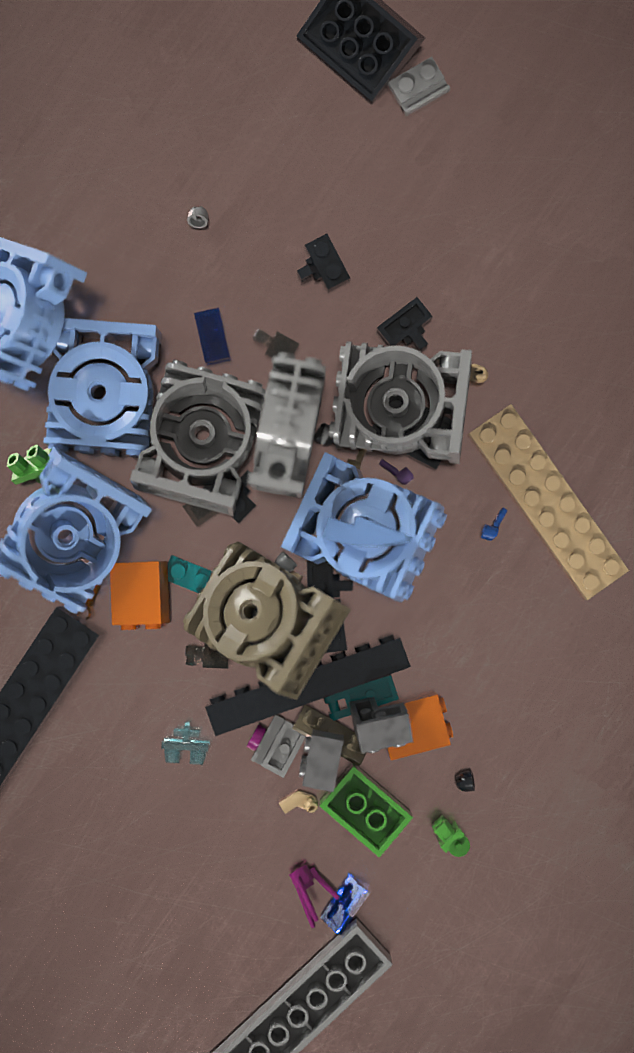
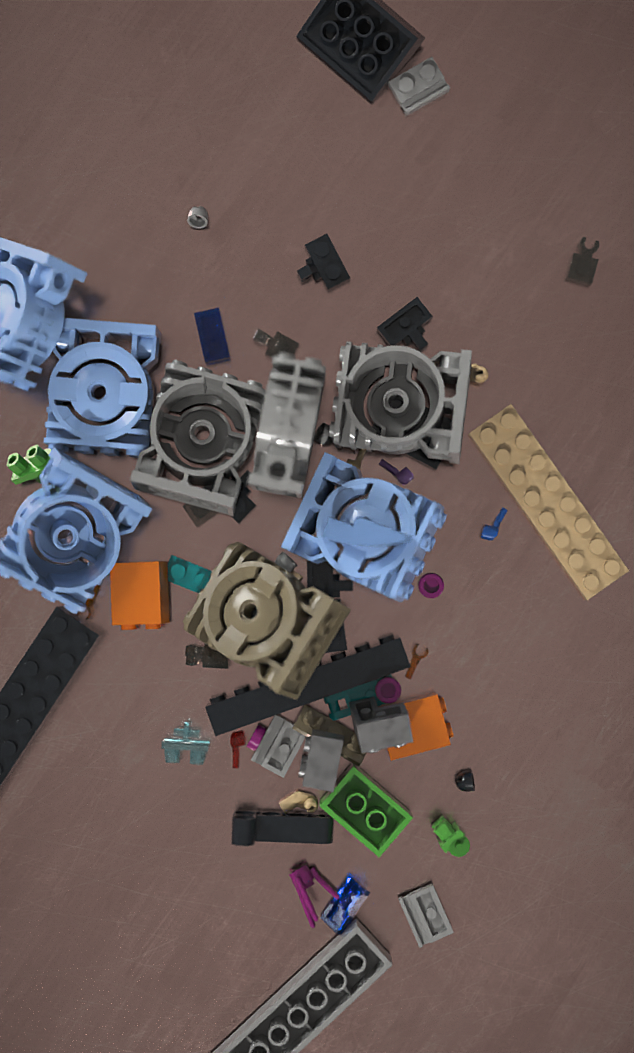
none -> clear red hand [230,731,246,768]
none -> black beam [231,811,334,846]
none -> magenta tile [375,677,401,703]
none -> light grey plate [398,883,454,948]
none -> clear orange hand [405,644,428,679]
none -> magenta tile [418,573,444,598]
none -> clear smoke plate [566,237,599,286]

